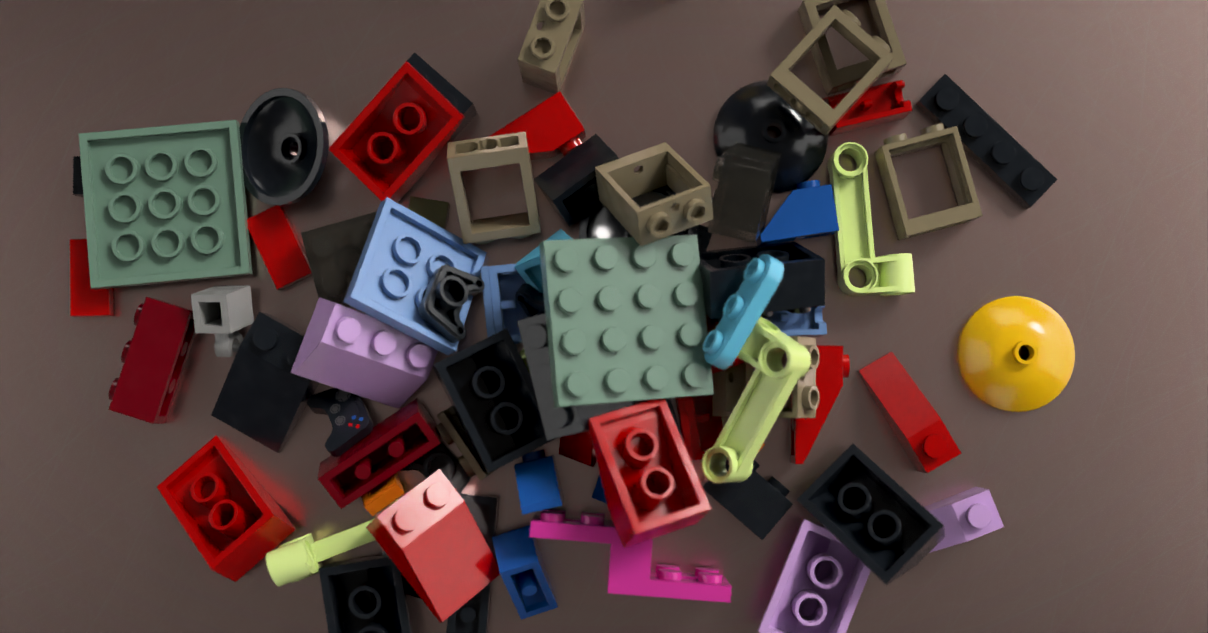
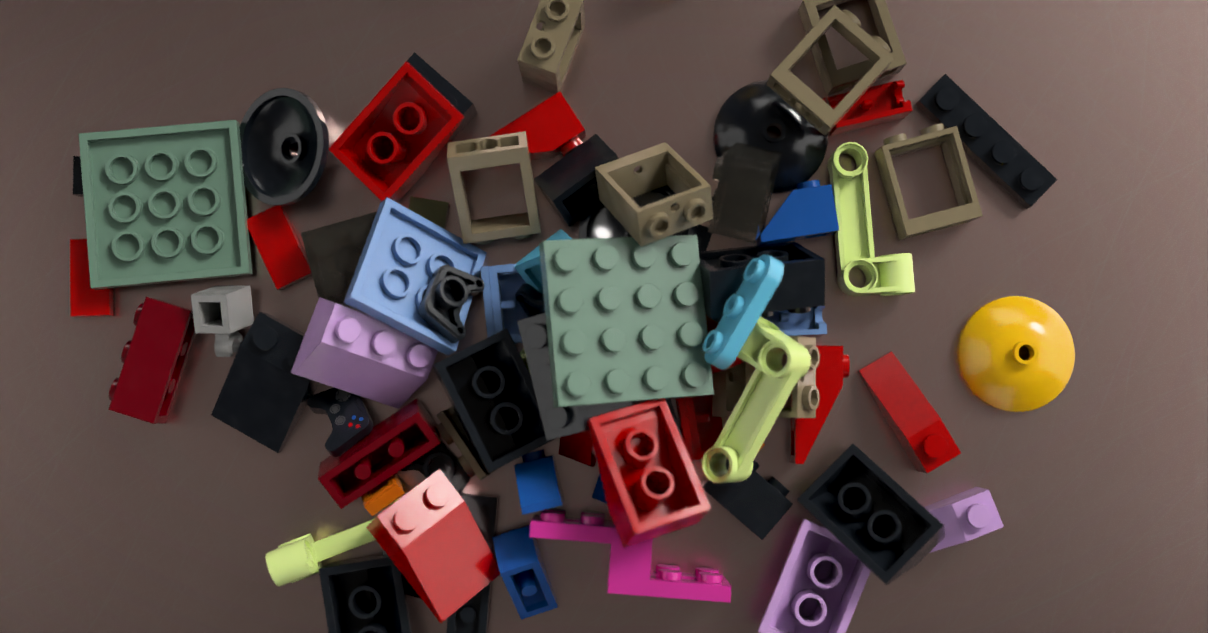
red slope [157,435,296,582] -> none

